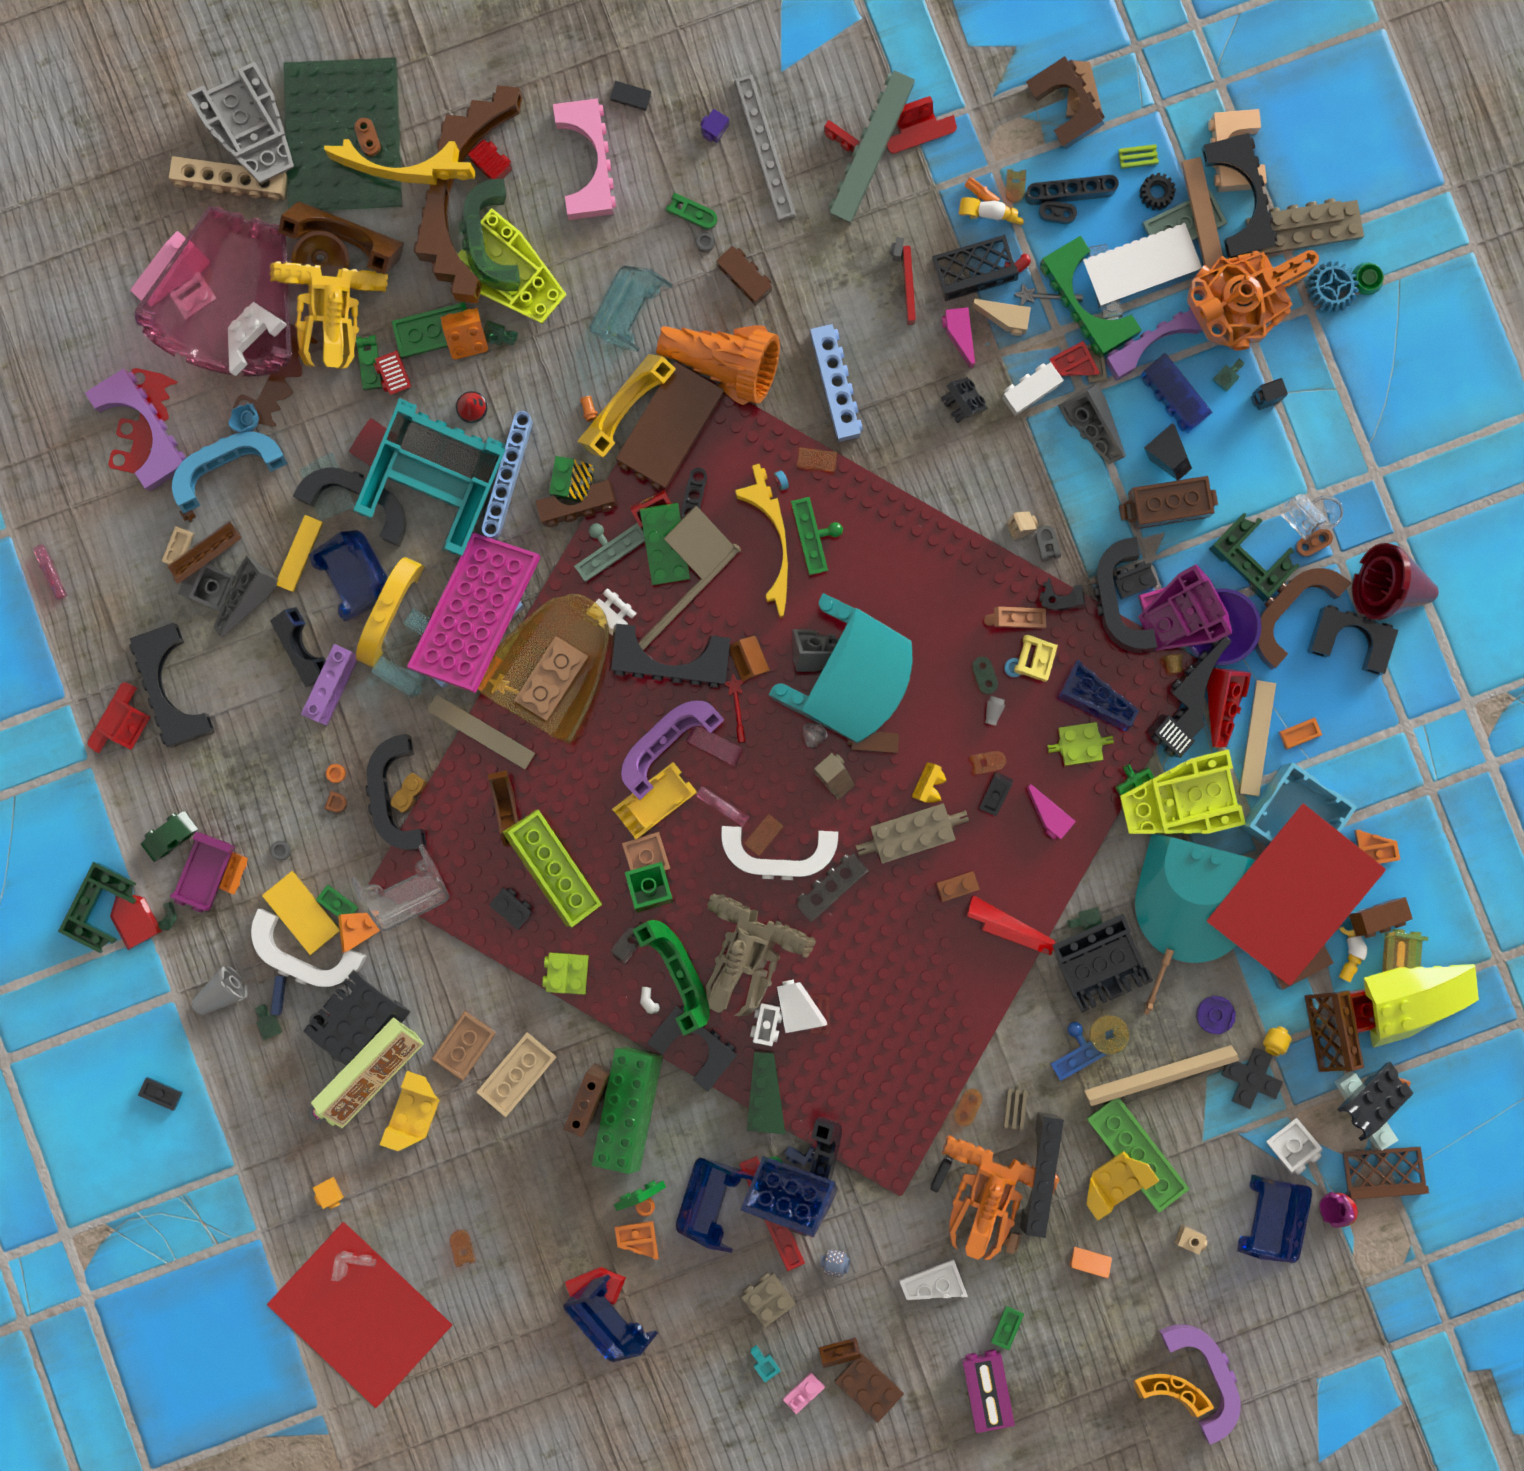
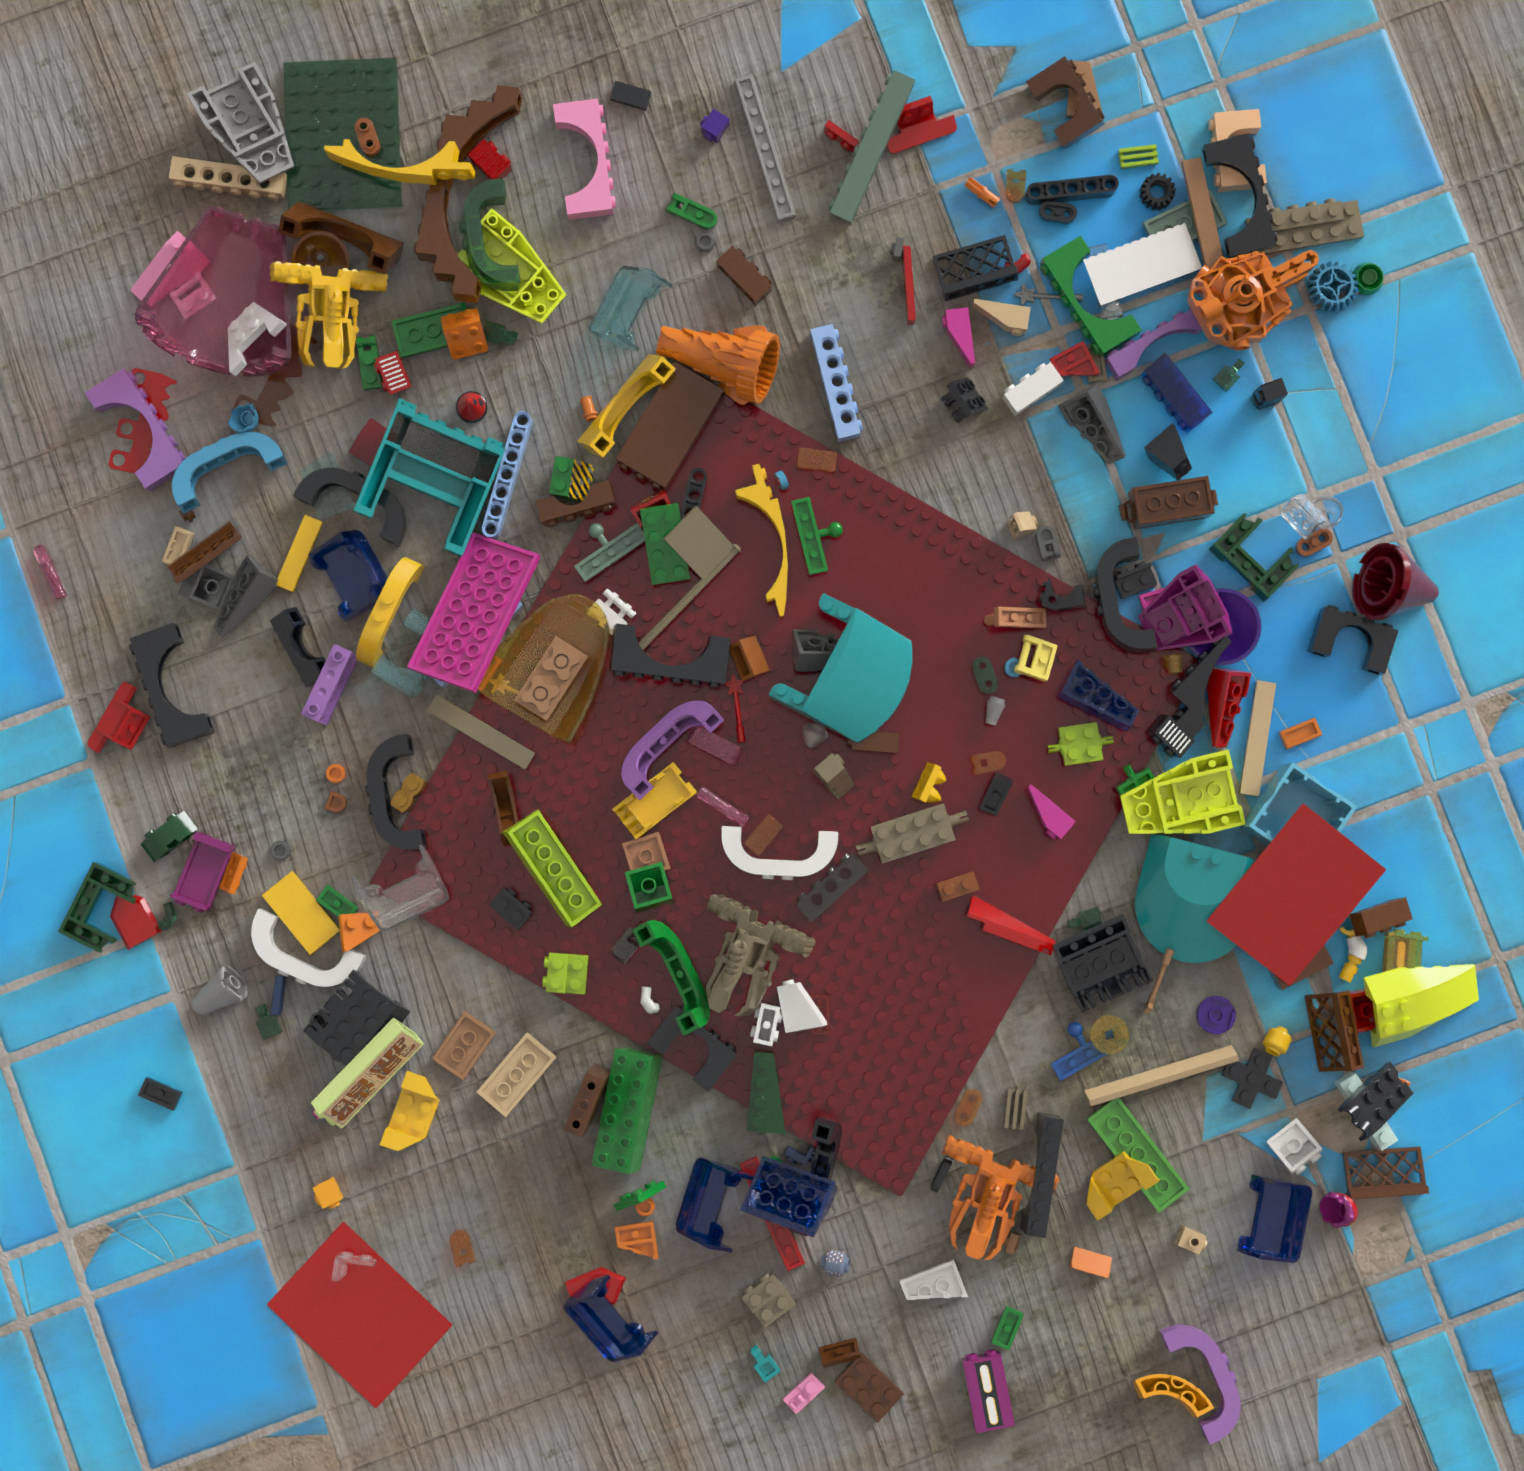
piece [958,197,1024,225] -> none
reddish brown arch [1255,568,1351,670] -> none
orange wing [1354,830,1400,864] -> none

